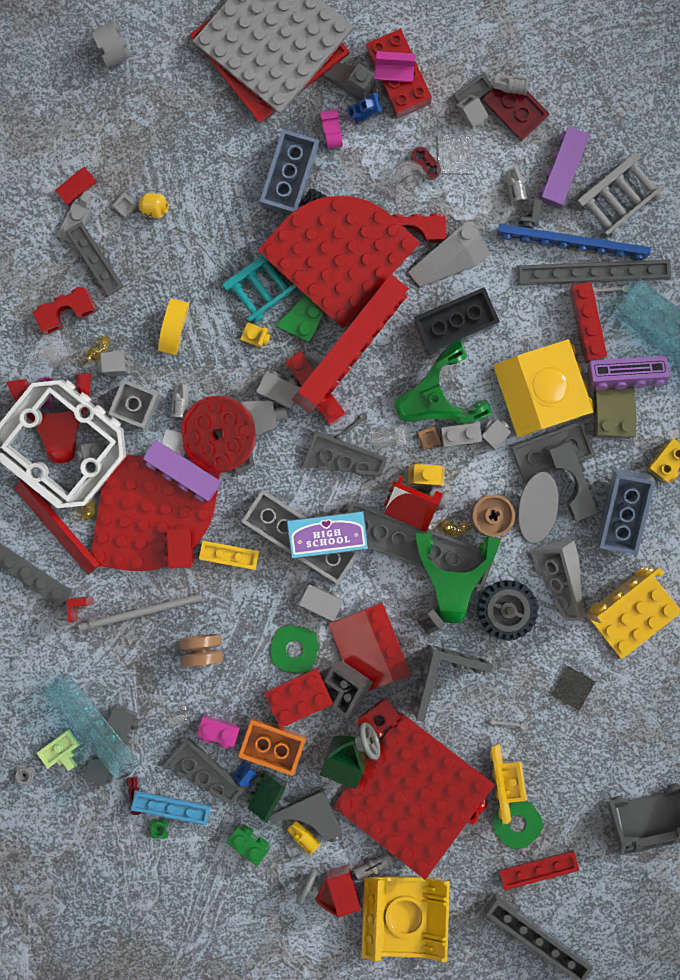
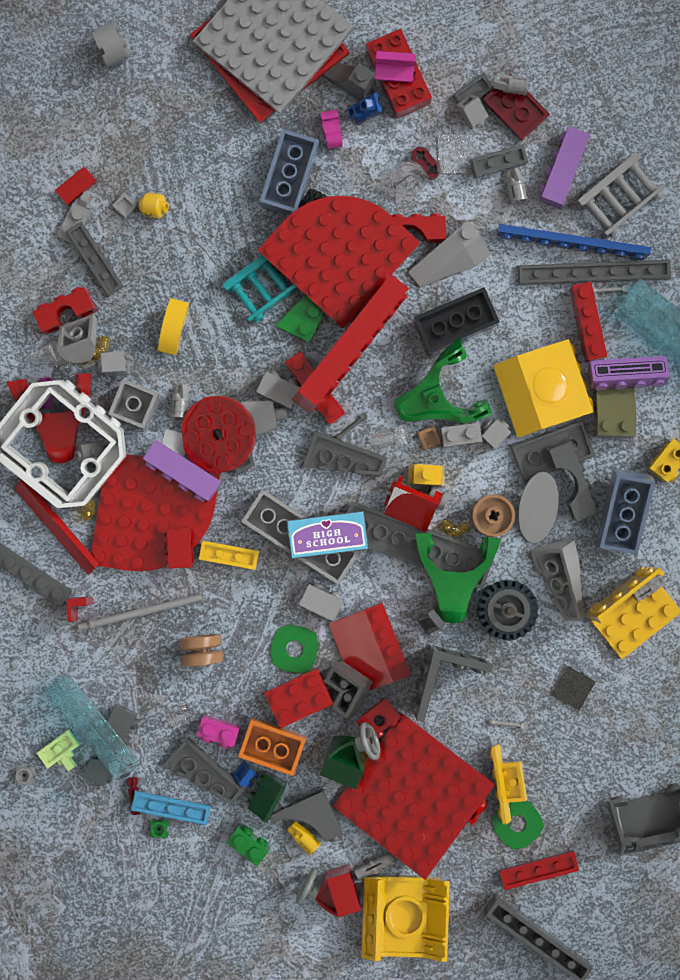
yellow bracket [240,322,271,349] -> none
dark grey bracket [518,199,542,229] -> none
none -> light grey brick [56,314,98,363]
none -> dark grey tile [469,144,529,179]
none -> light grey hinge [632,576,665,603]

